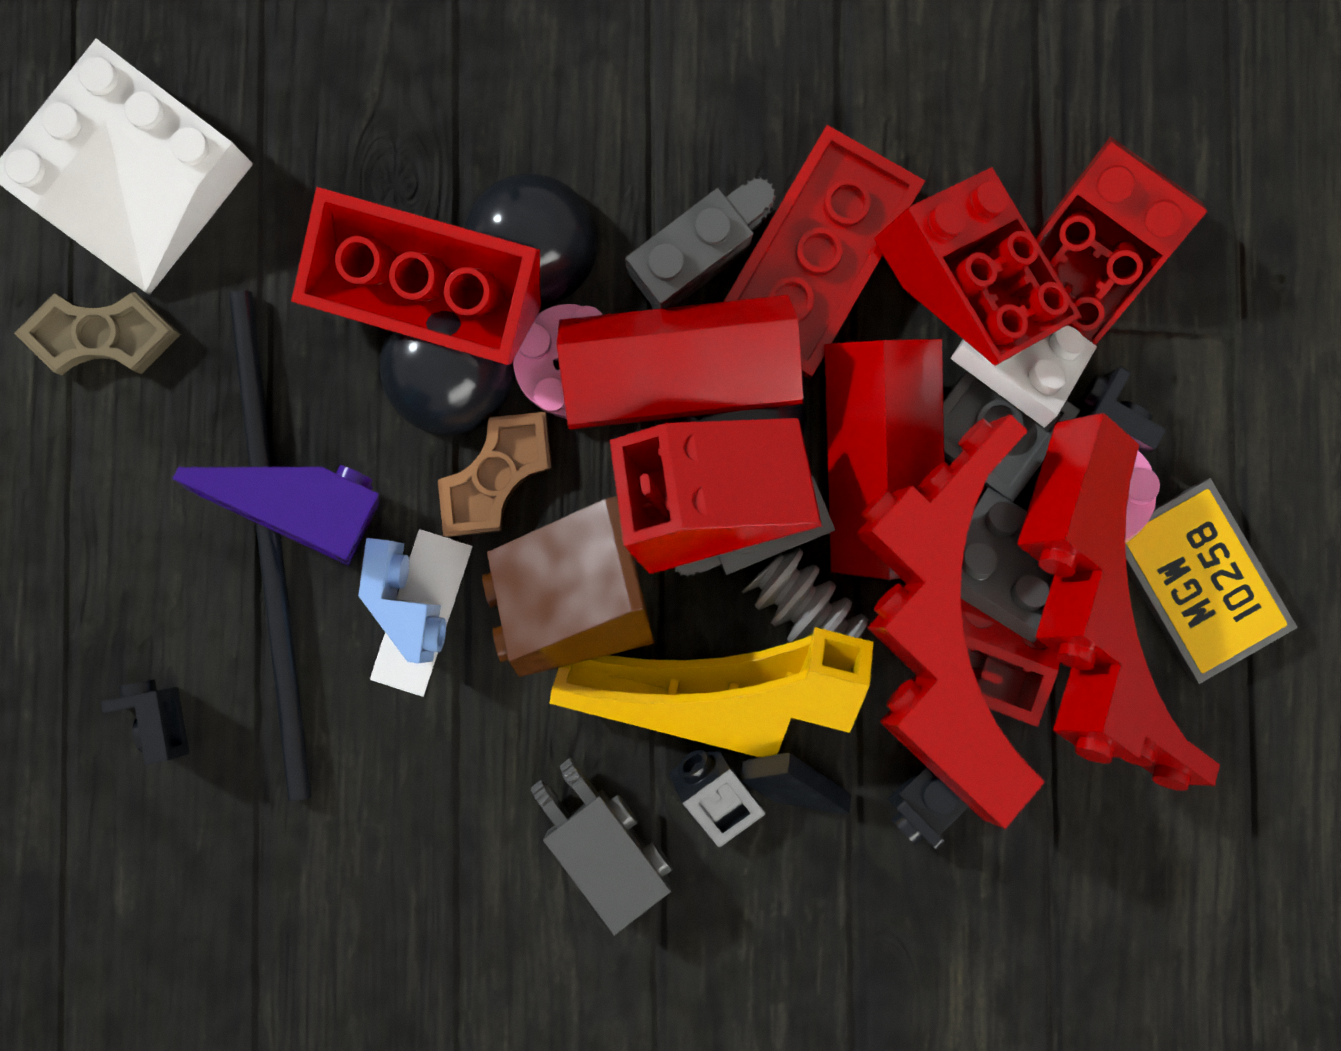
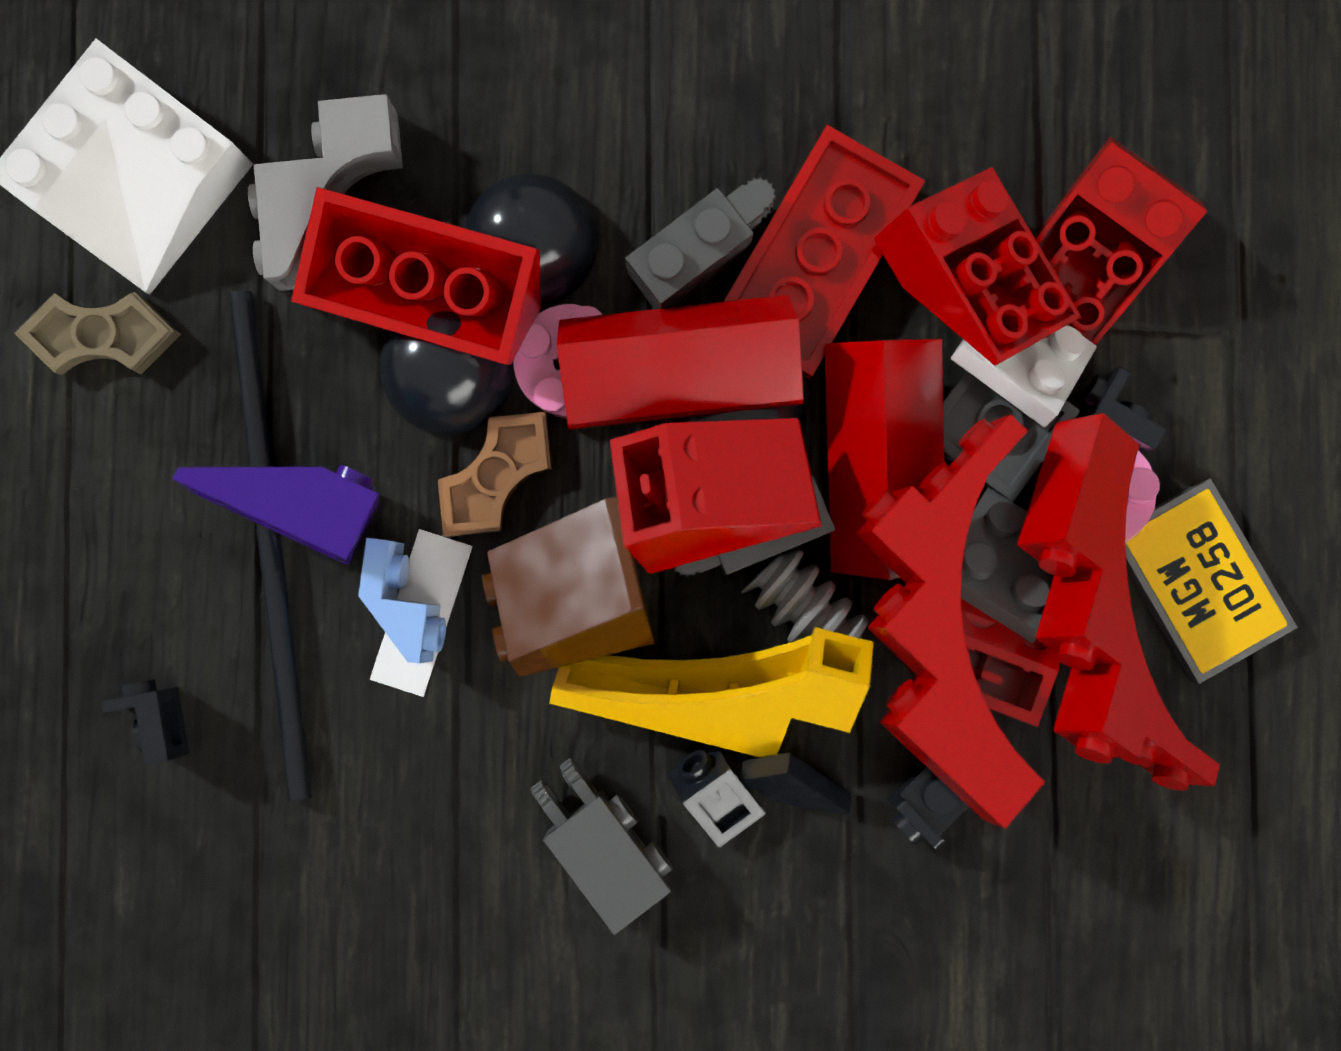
none -> light grey arch [248,94,403,291]

